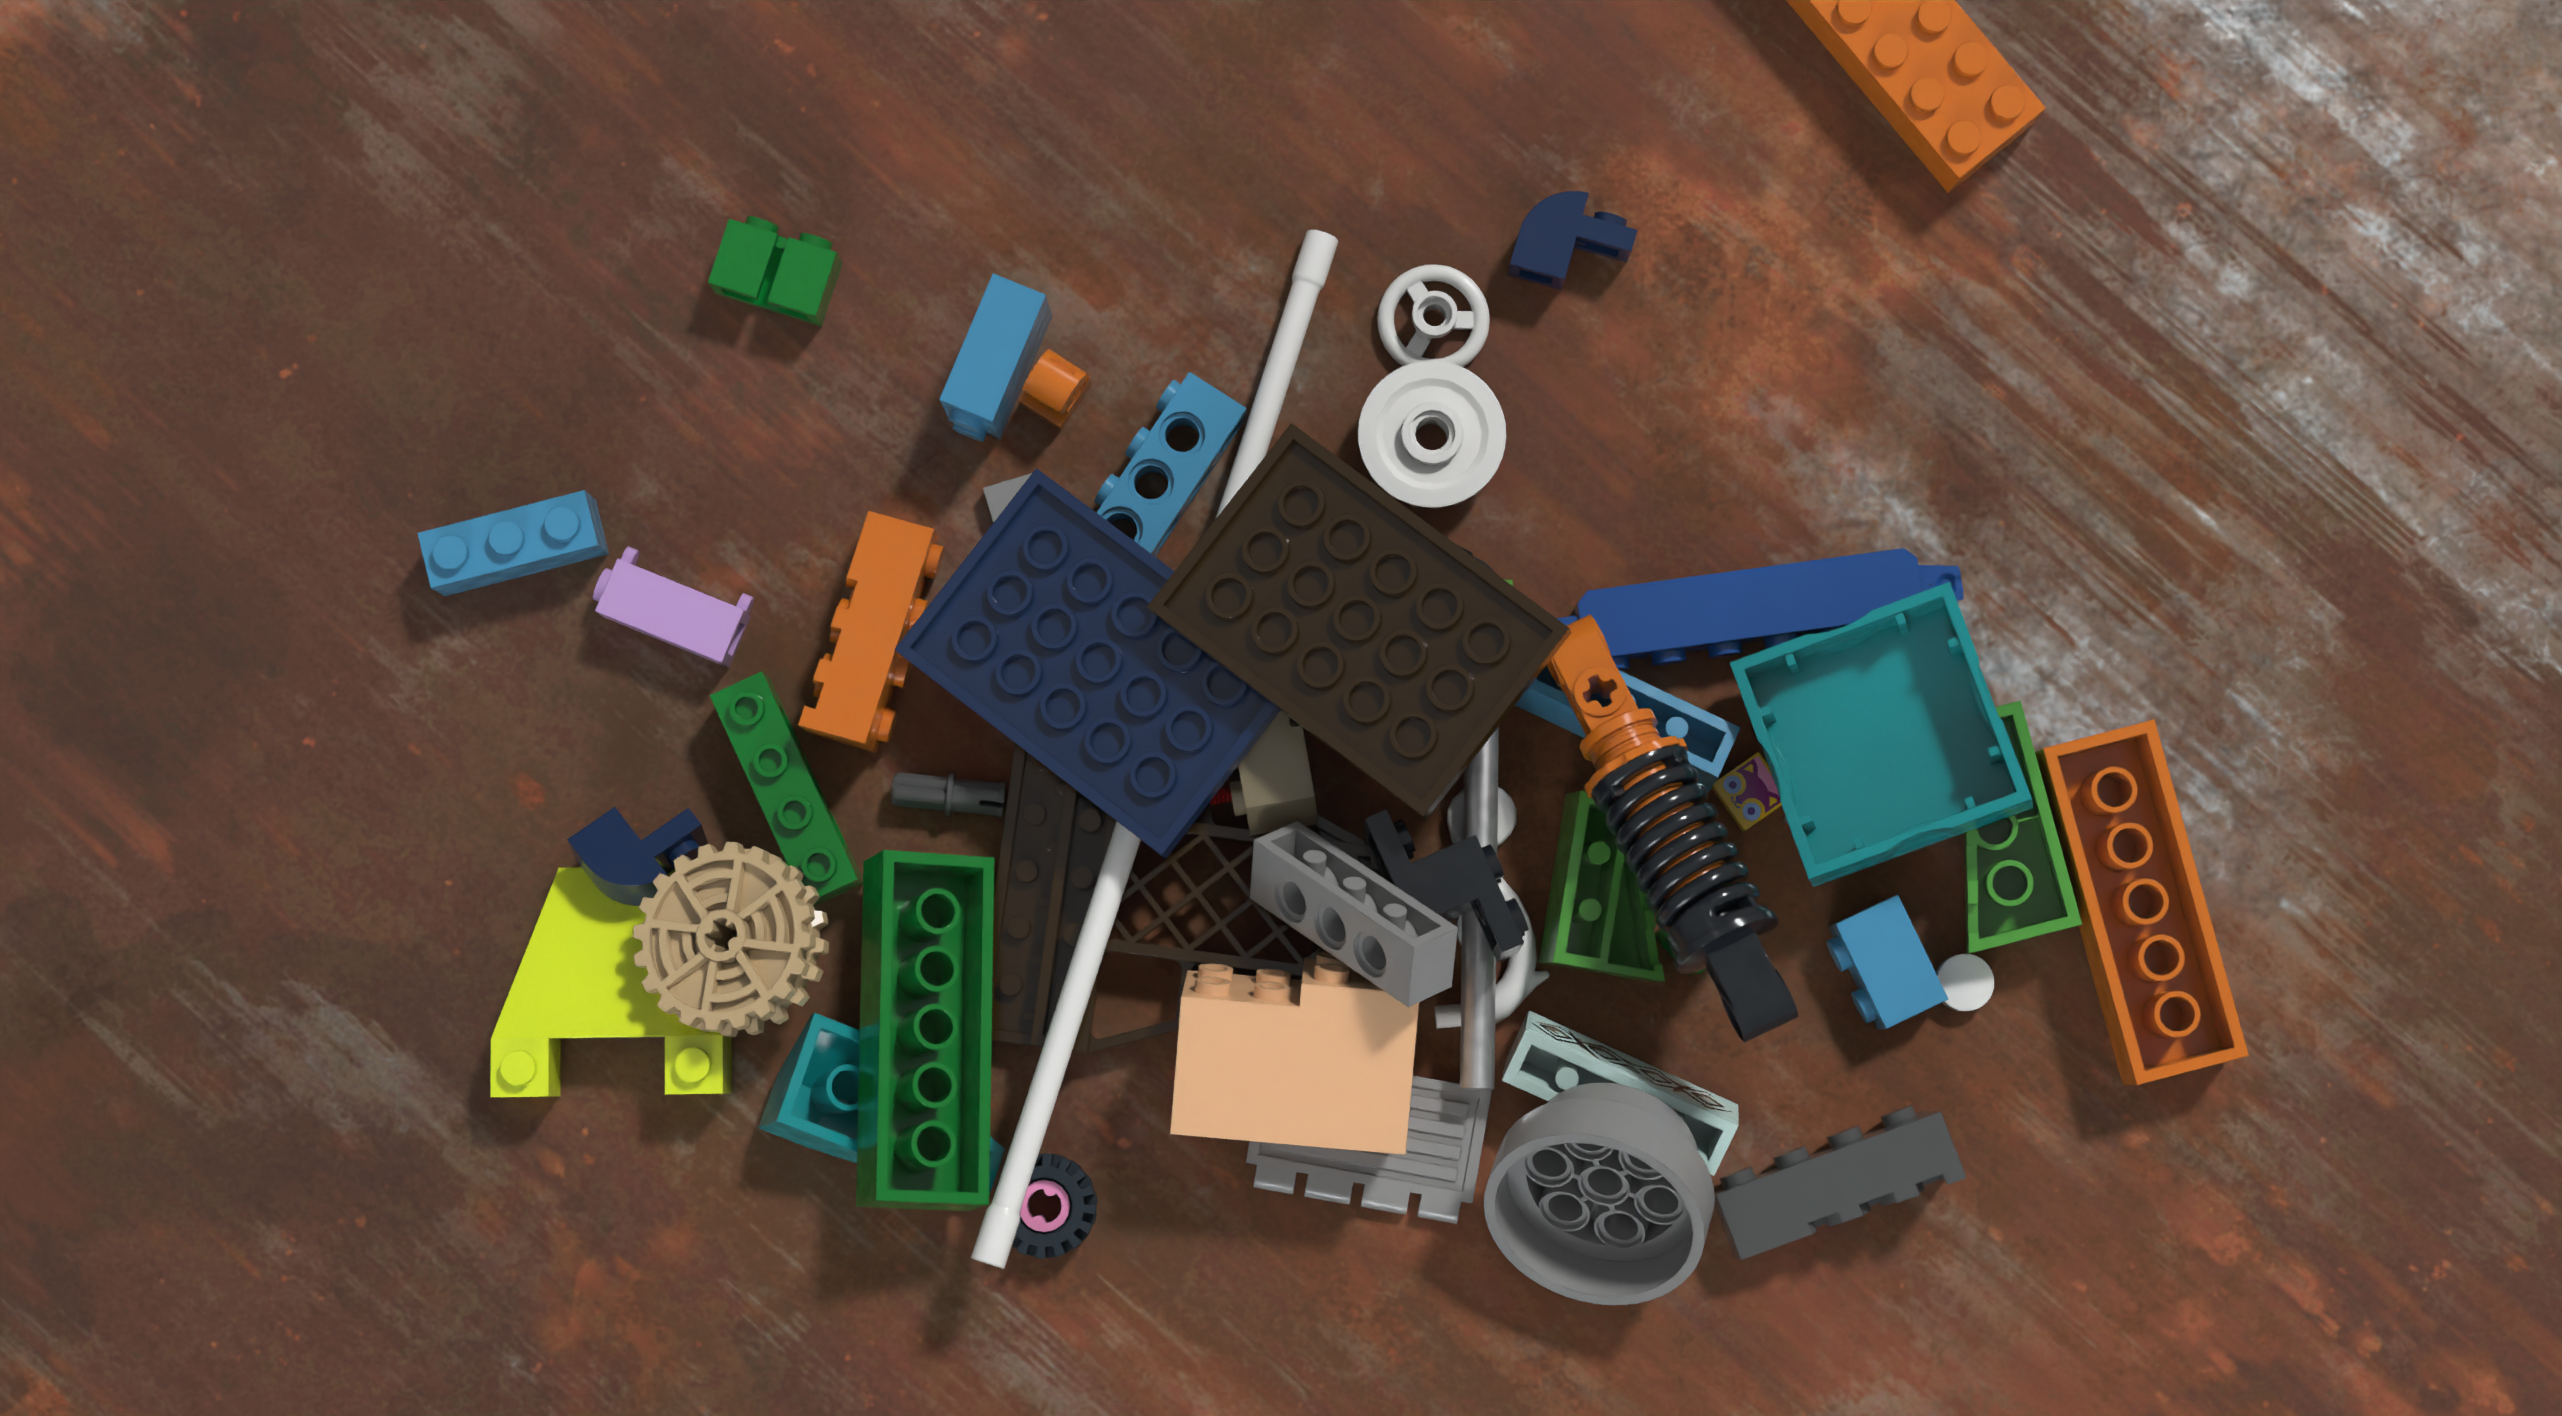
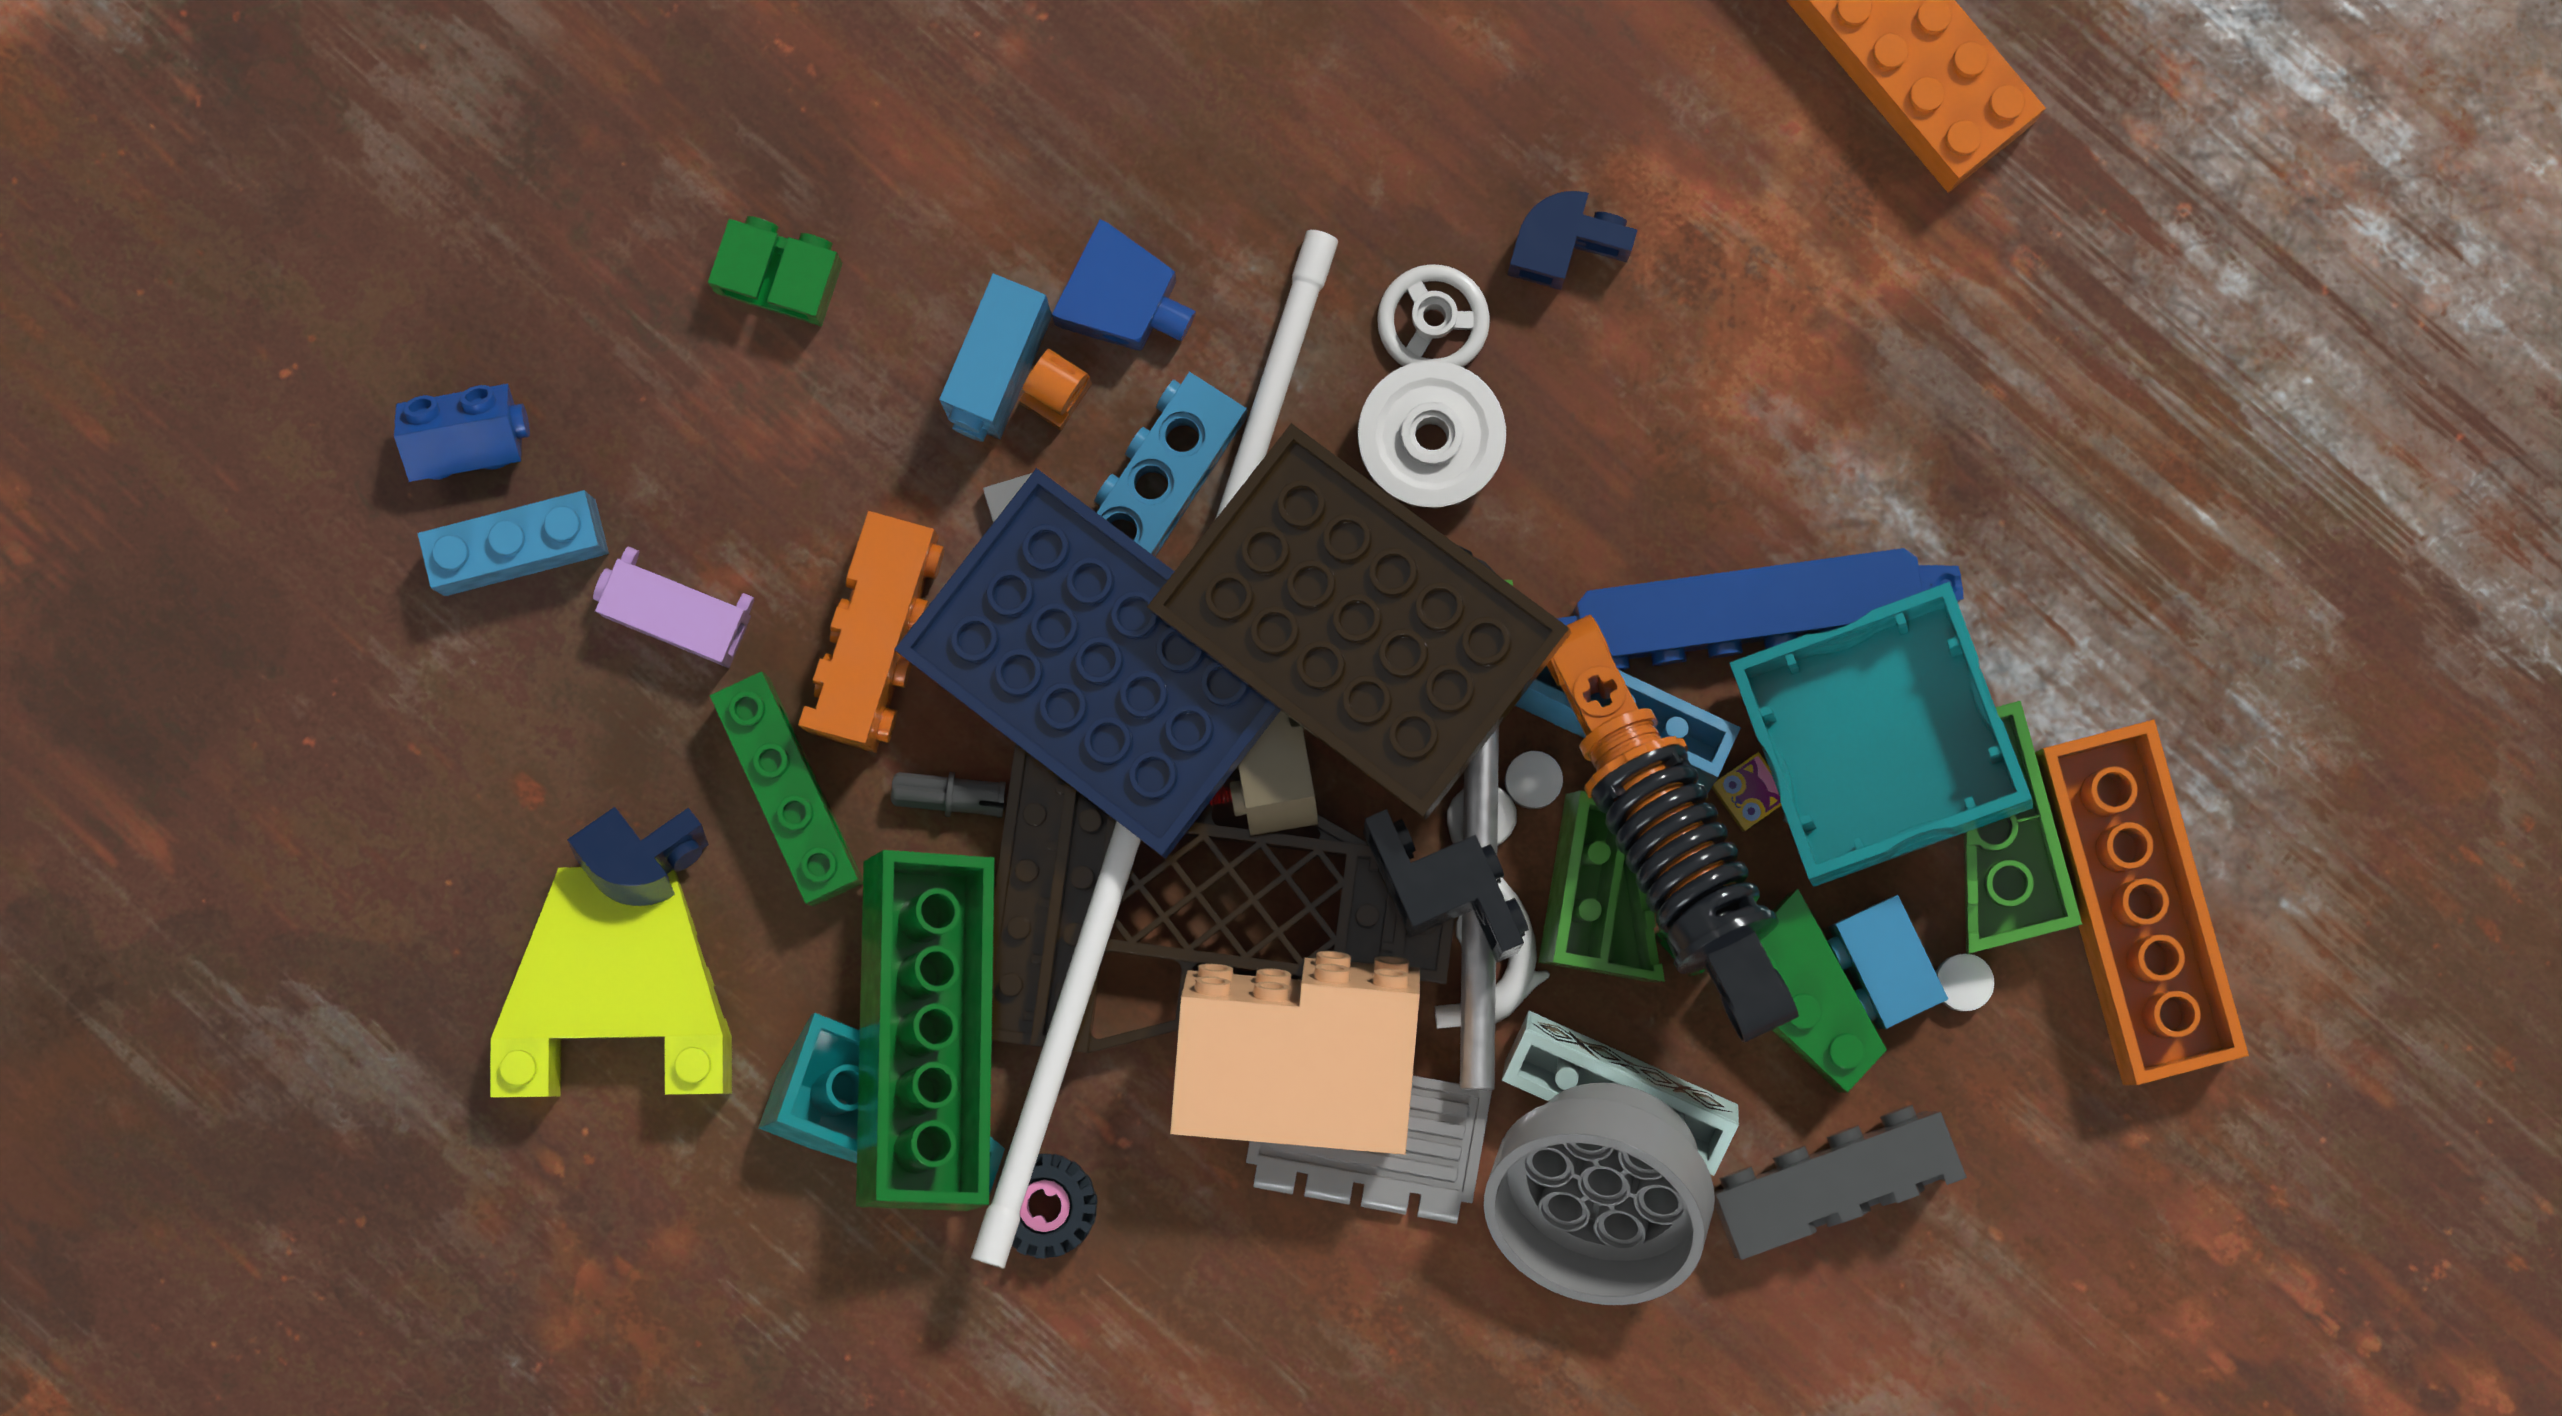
tan piece [633,842,829,1037] -> none
light grey brick [1250,821,1458,1007] -> none
none -> blue brick [394,383,530,482]
none -> blue torso [1052,219,1196,351]
none -> white tile [1505,751,1563,809]
none -> green wedge [1760,889,1887,1093]

